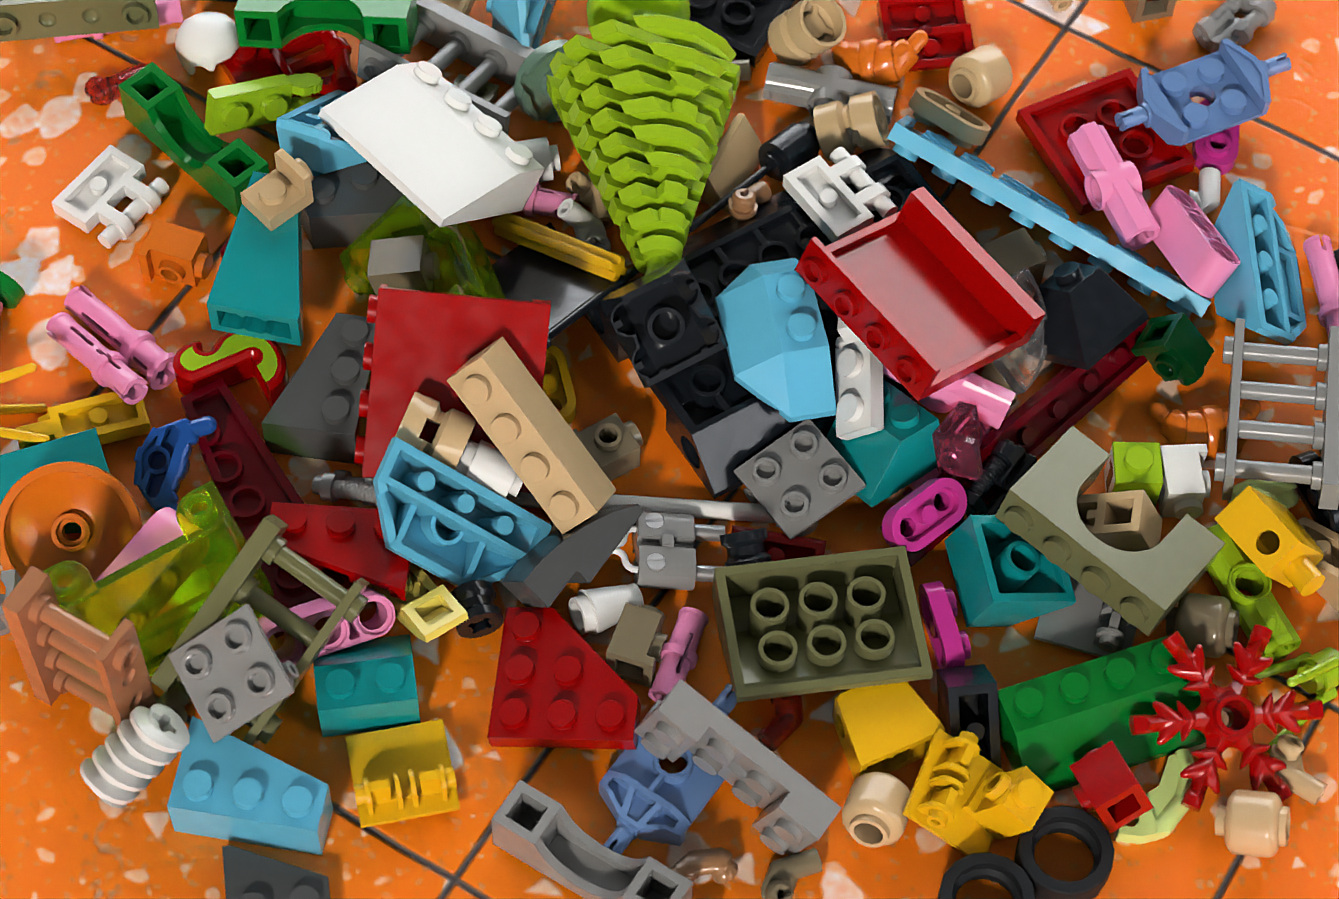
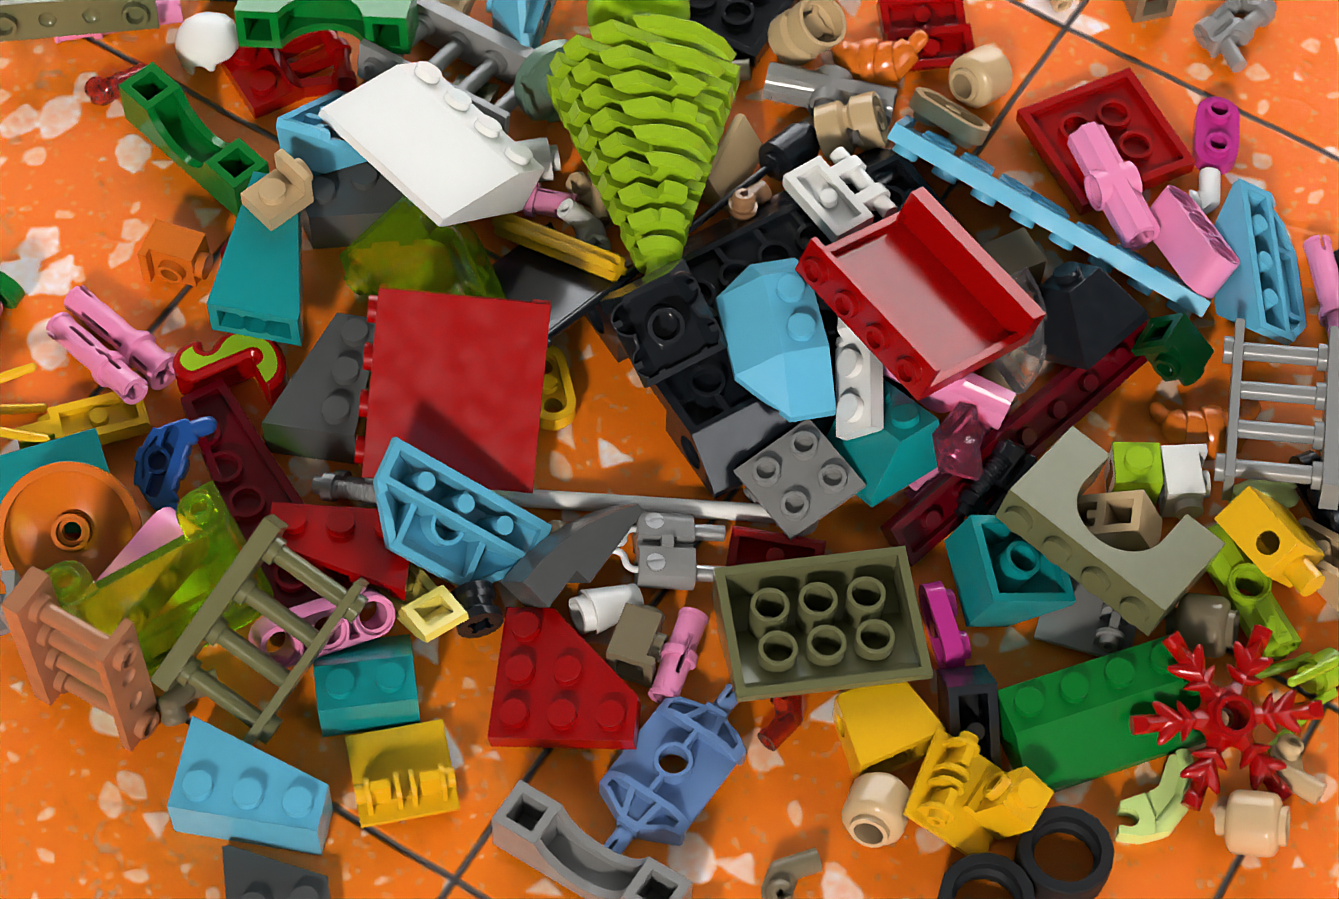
white plate [51,144,170,249] -> none
white piece [80,704,190,809] -> none
light grey hinge [168,604,299,743] -> none
lime hinge [204,72,323,136] -> none
dark tan brick [367,235,441,295] -> none
tan wheel [395,391,477,470] -> none
tan brick [447,336,617,535] -> none
white brick [455,439,523,498] -> none
dark tan brick [573,413,643,481] -> none
light grey piece [634,679,842,855] -> none
medium nougat arm [670,847,738,884] -> none
black wheel [719,527,772,567] -> none
dark pink plate [882,478,967,552] -> none
red brick [1069,740,1154,834] -> none
medium blue plate [1115,38,1292,146] -> none

